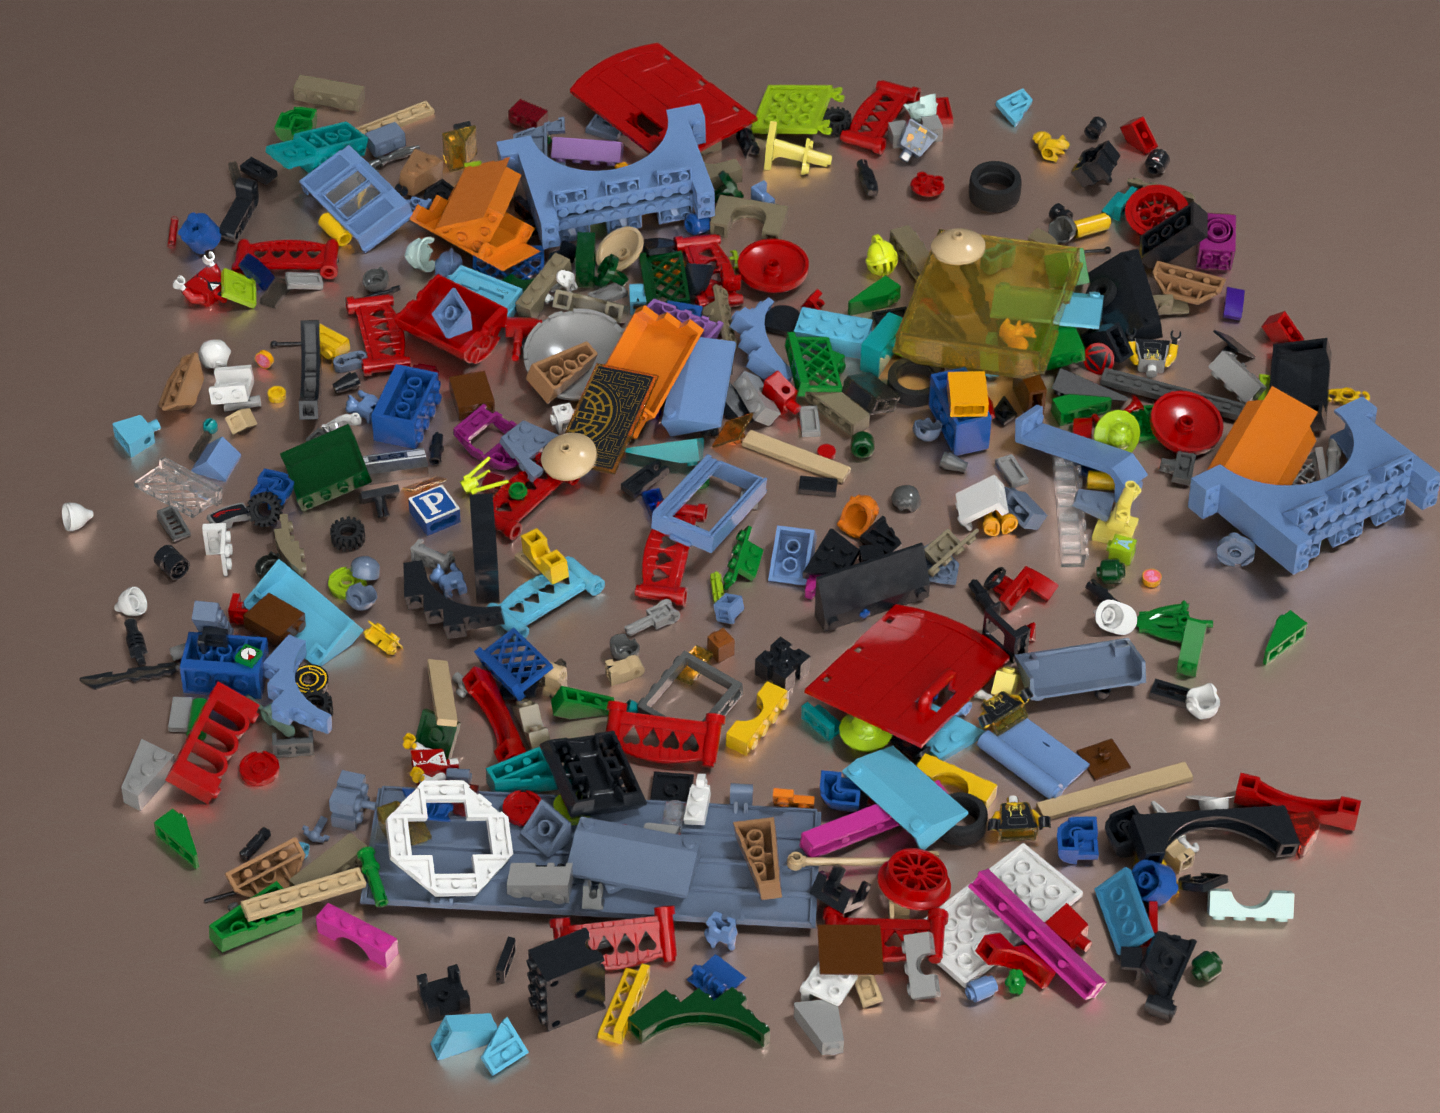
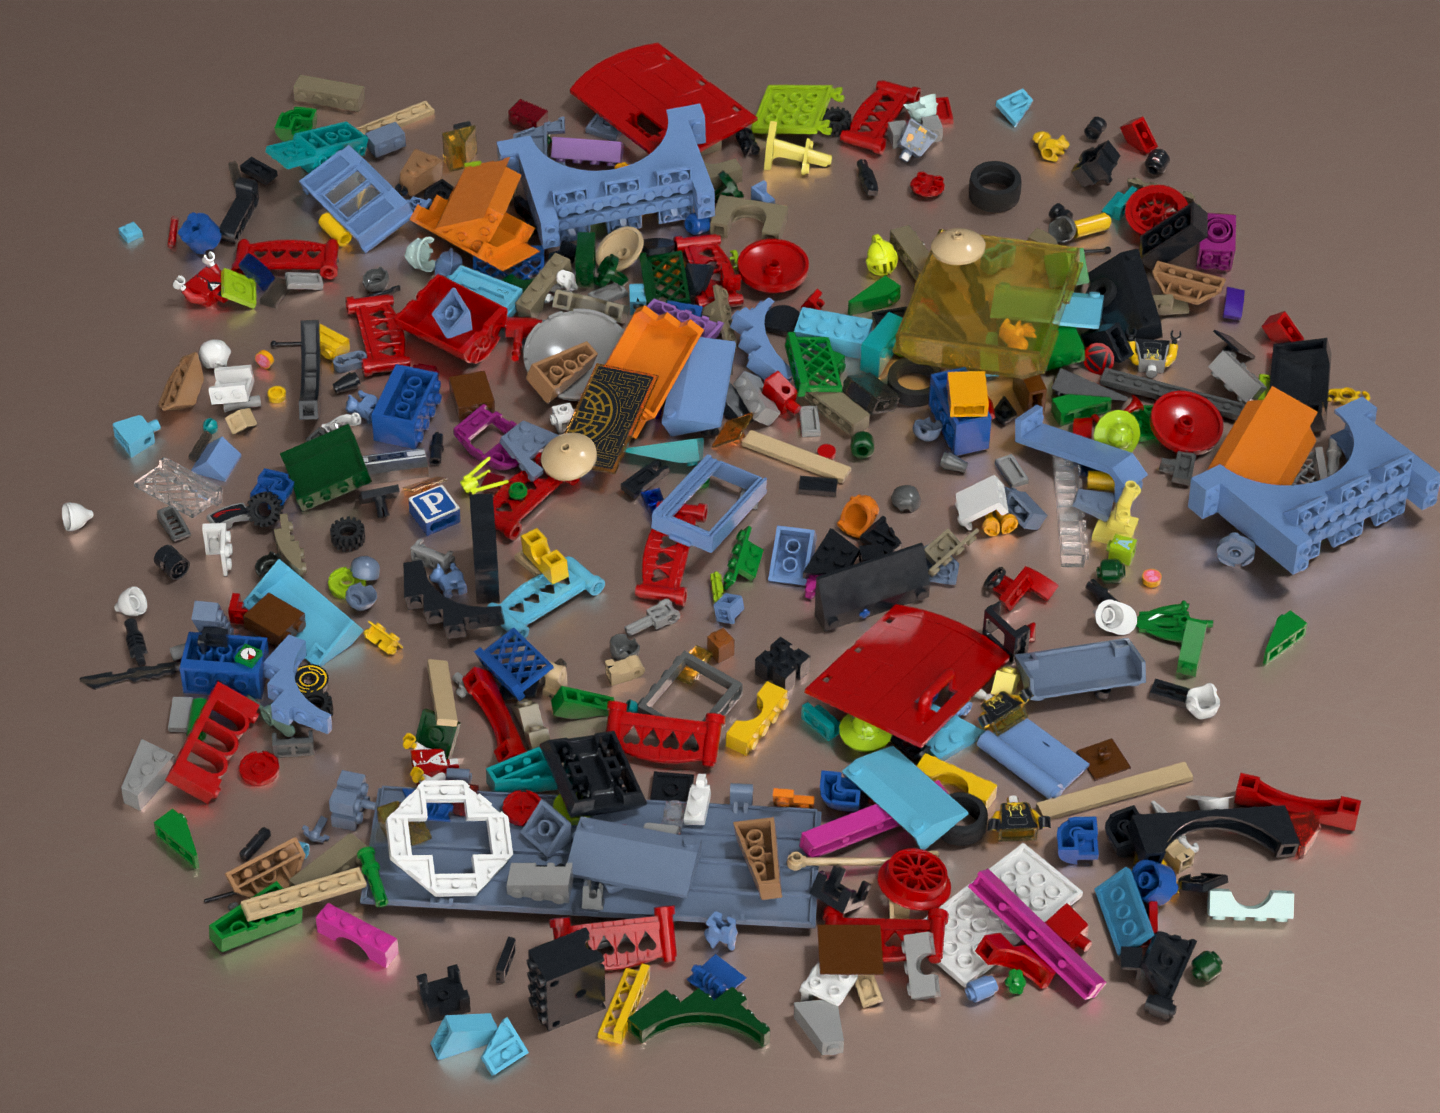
dark grey piece [369,145,420,173] -> none
black axle [968,579,995,609] -> none
none -> medium azure plate [118,222,143,243]

